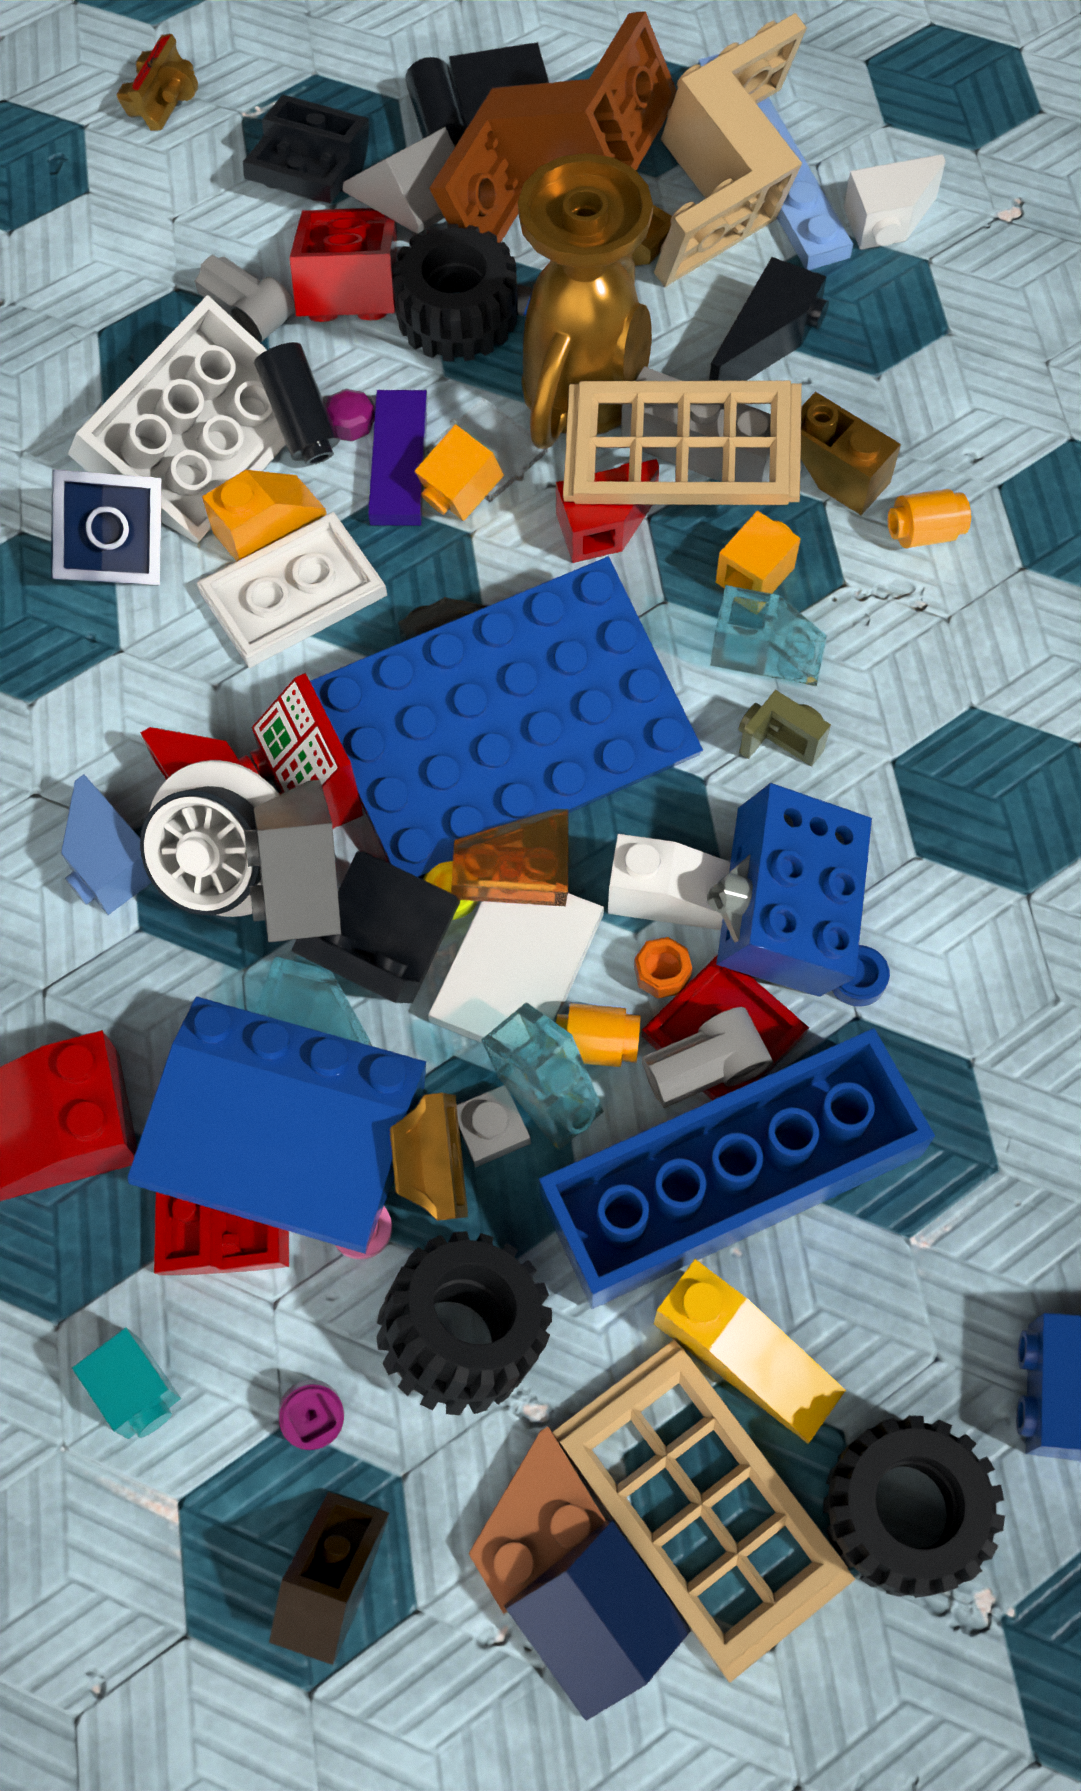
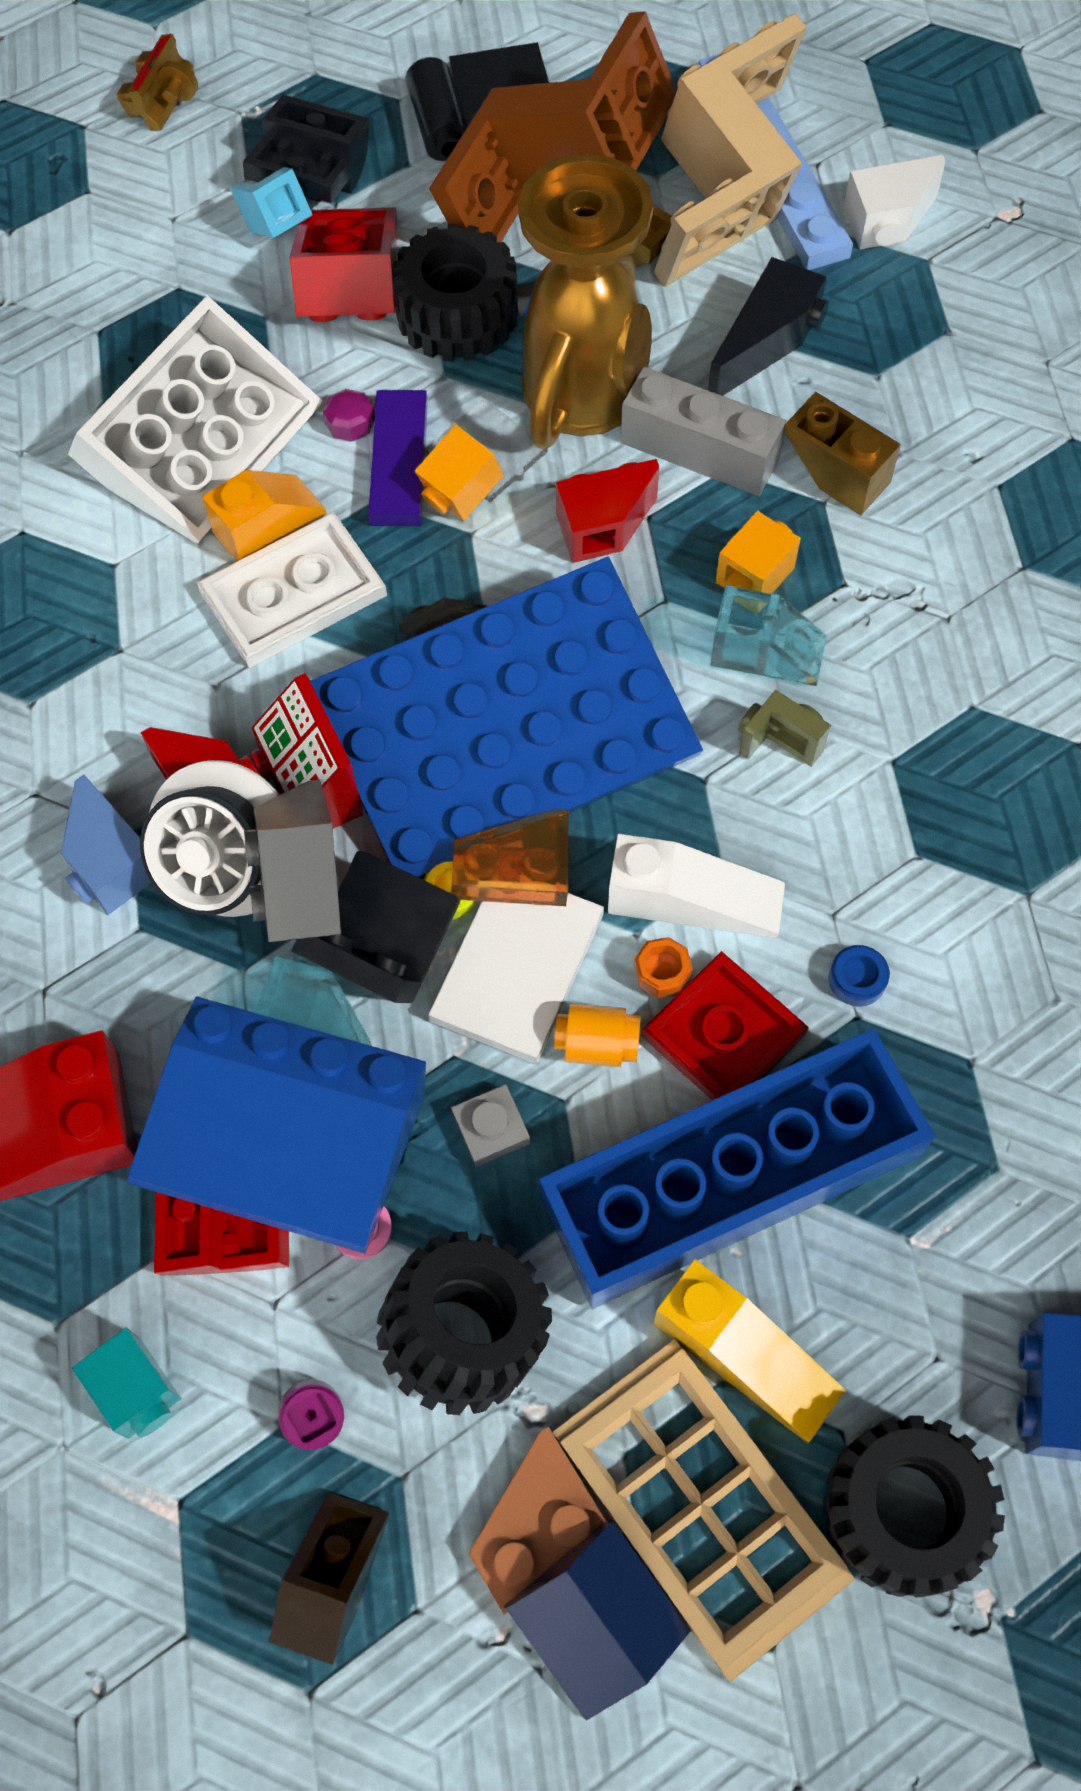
dark blue slope [51,469,161,585] -> none
light grey piece [195,255,296,343] -> none
black brick [254,342,340,466] -> none
light grey slope [343,127,455,234] -> none
pearl gold slope [390,1093,468,1221] -> none
clear light blue slope [481,1002,604,1150] -> none
tan piece [563,381,802,505] -> none
light grey piece [642,1007,773,1108] -> none
blue piece [707,783,872,997] -> none
light orange brick [887,489,971,549] -> none
none -> medium azure panel [230,167,312,238]

